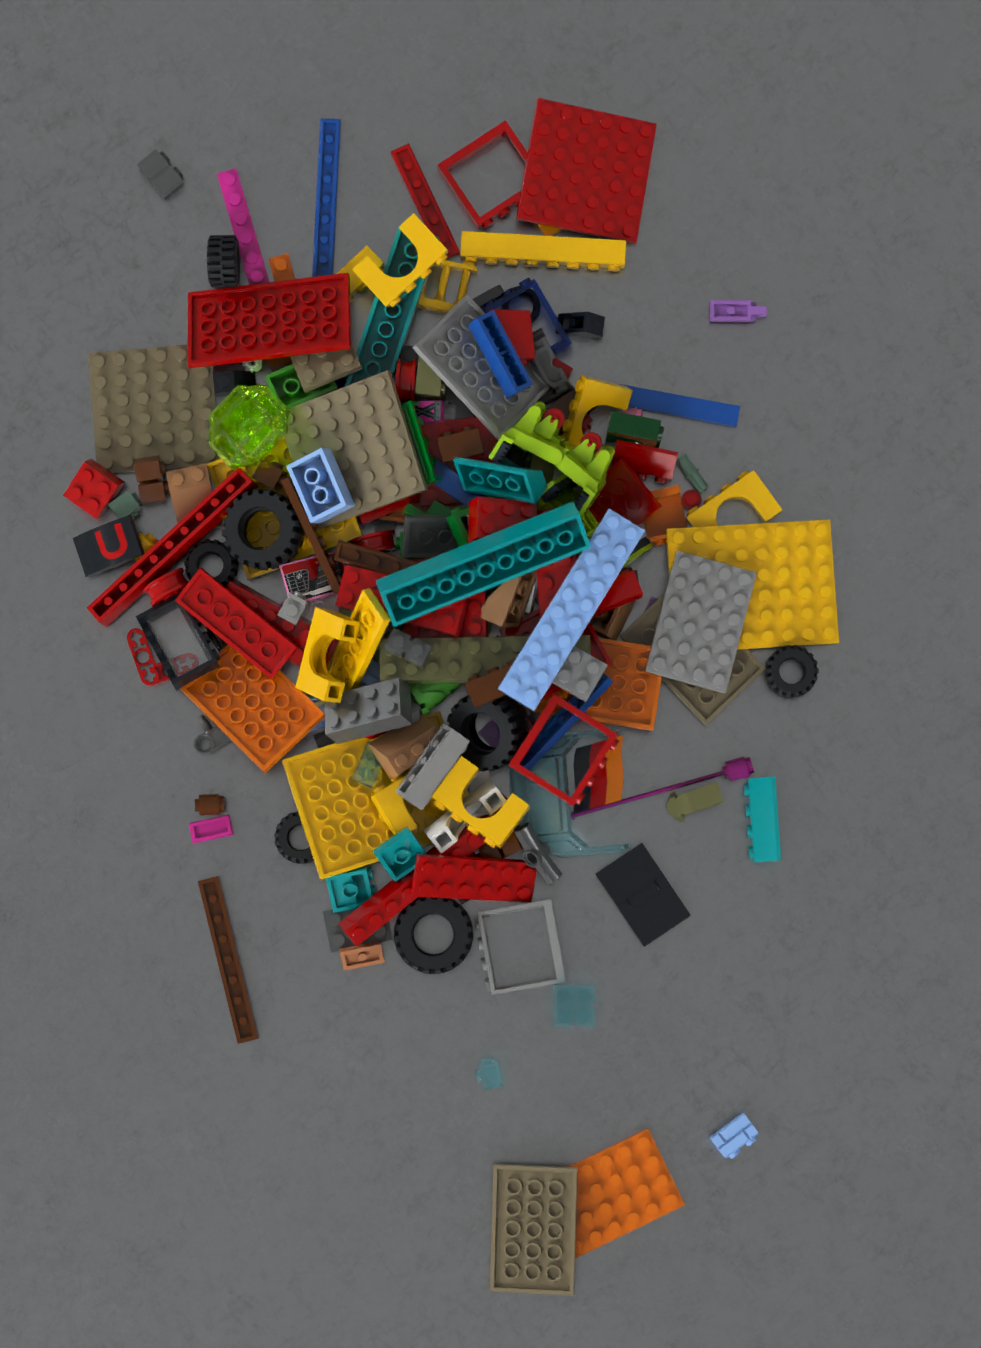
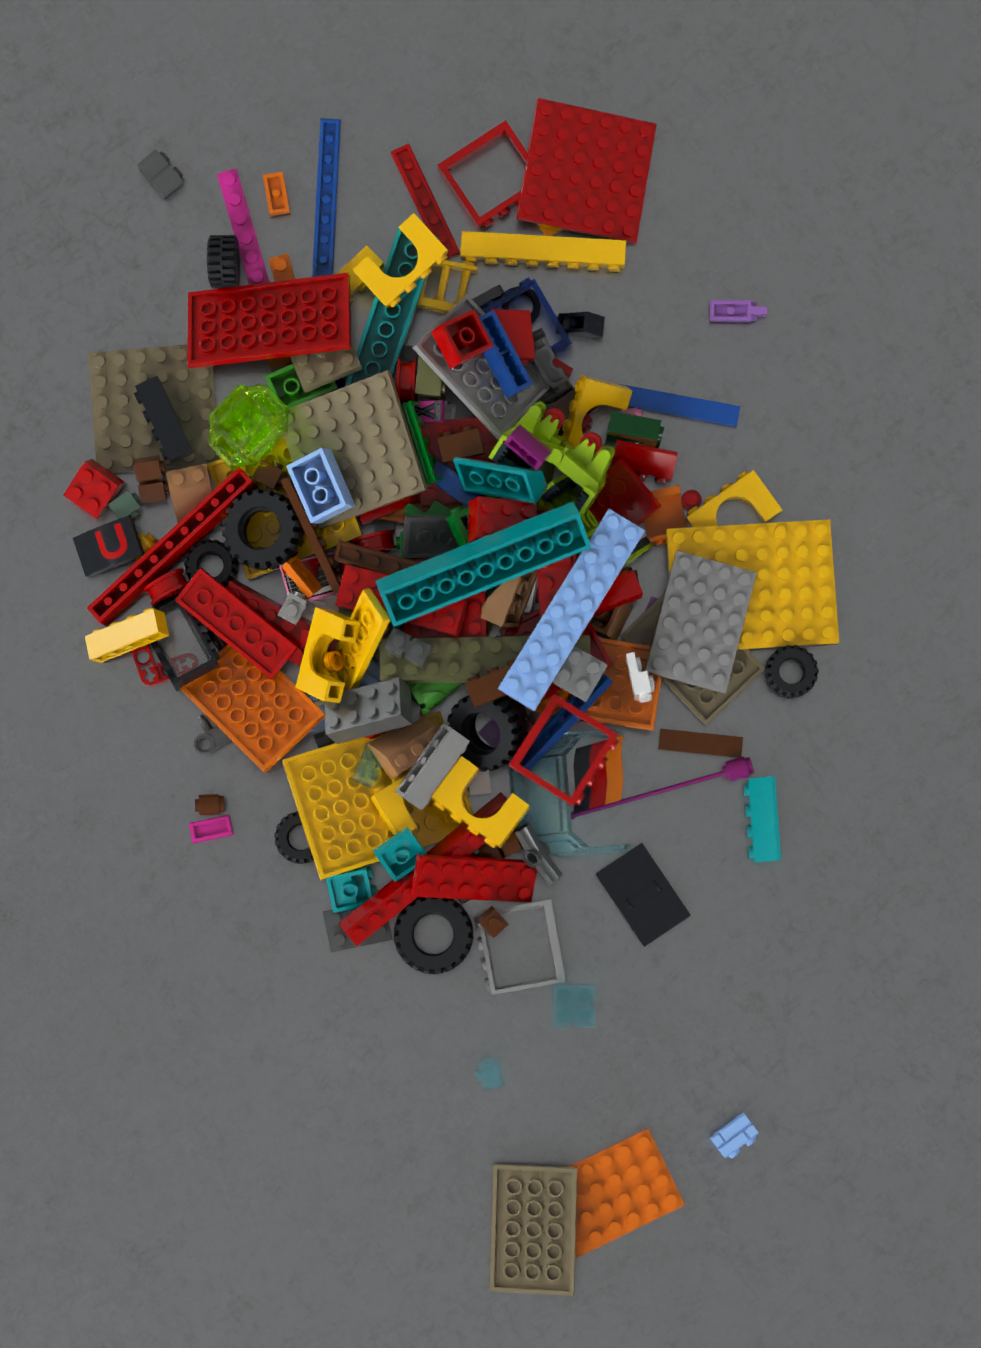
reddish brown plate [198,876,259,1044] -> none
black slope [212,370,257,397] -> none
white plate [242,360,262,373] -> none
nougat plate [339,941,385,971] -> none
white arch [423,779,507,853] -> none
olive piece [667,782,724,822] -> none
sand green axle [676,454,708,493] -> none
none -> yellow brick [85,608,169,663]
none -> black brick [134,376,193,464]
none -> orange plate [263,171,290,216]
none -> orange plate [282,555,323,598]
none -> light orange tile [323,650,344,672]
none -> red brick [431,309,494,369]
none -> reddish brown brick [476,906,509,938]
none -> magenta brick [504,424,552,470]
none -> white plate [626,652,655,703]
none -> reddish brown tile [658,729,743,758]

